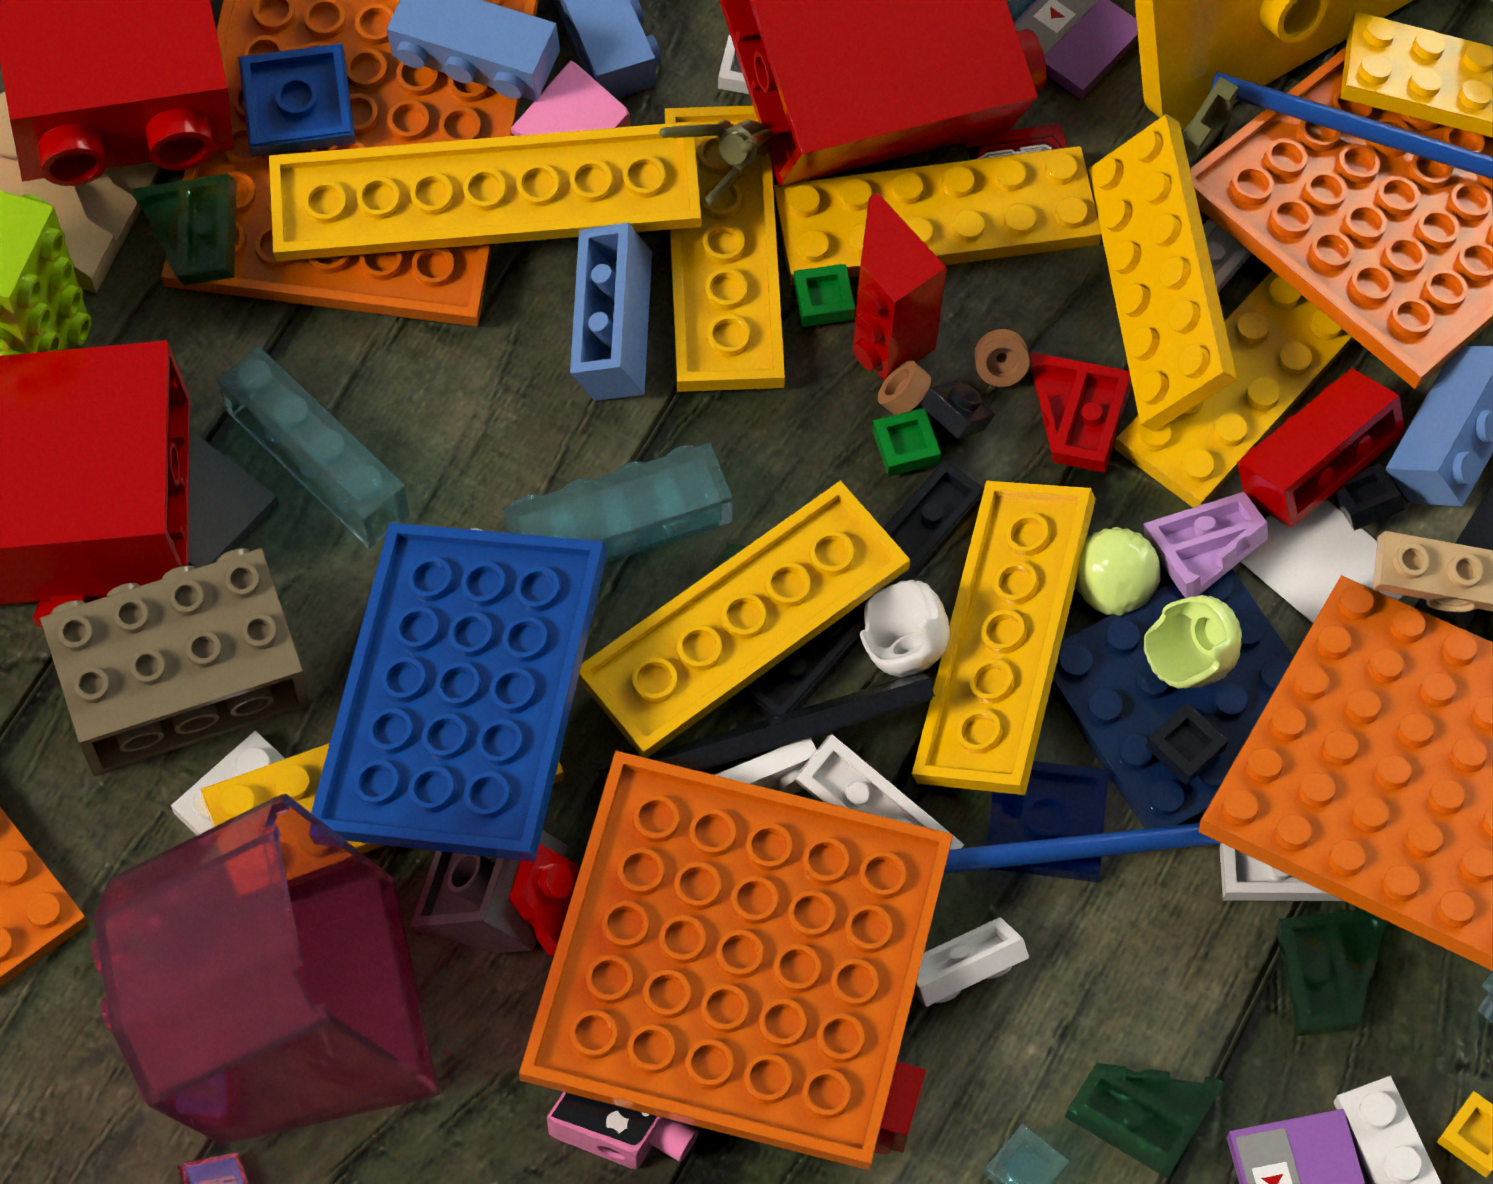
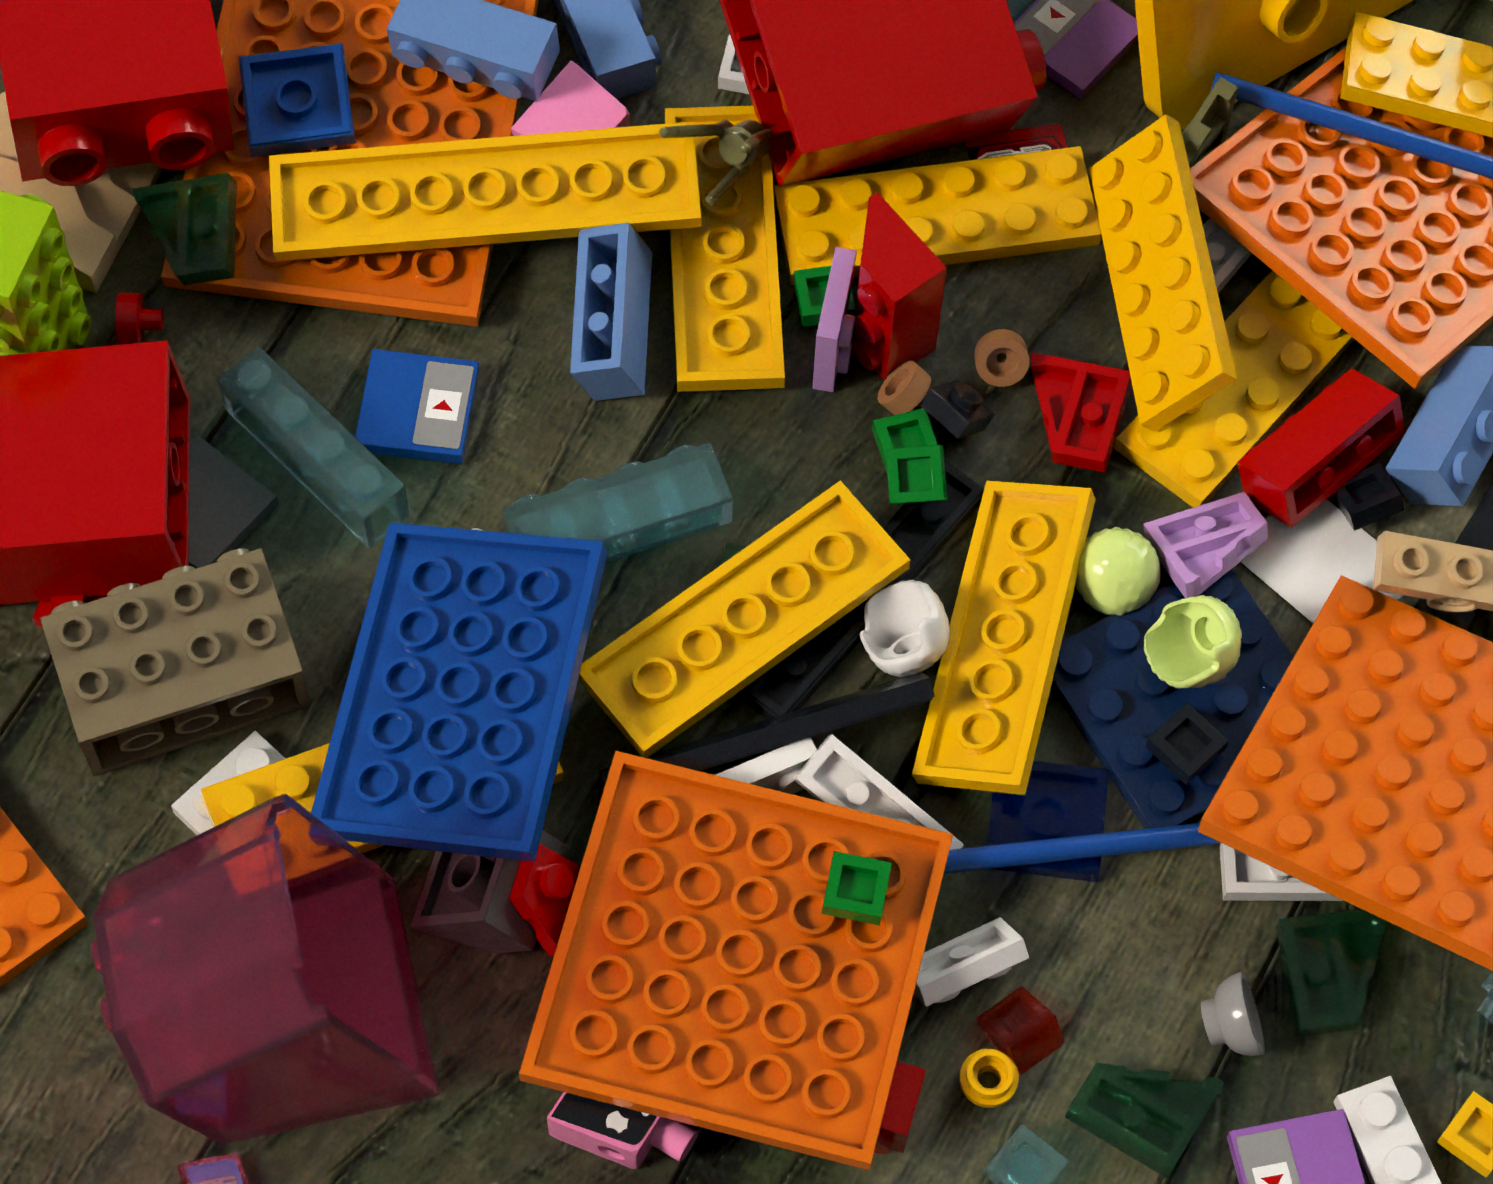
none -> red tile [115,293,164,345]
none -> blue tile [354,349,480,465]
none -> lavender wing [812,247,857,392]
none -> green plate [822,851,892,925]
none -> green plate [886,445,947,504]
none -> yellow plate [959,1049,1019,1108]
none -> clear red slope [976,986,1064,1074]
none -> light grey piece [1201,971,1265,1056]

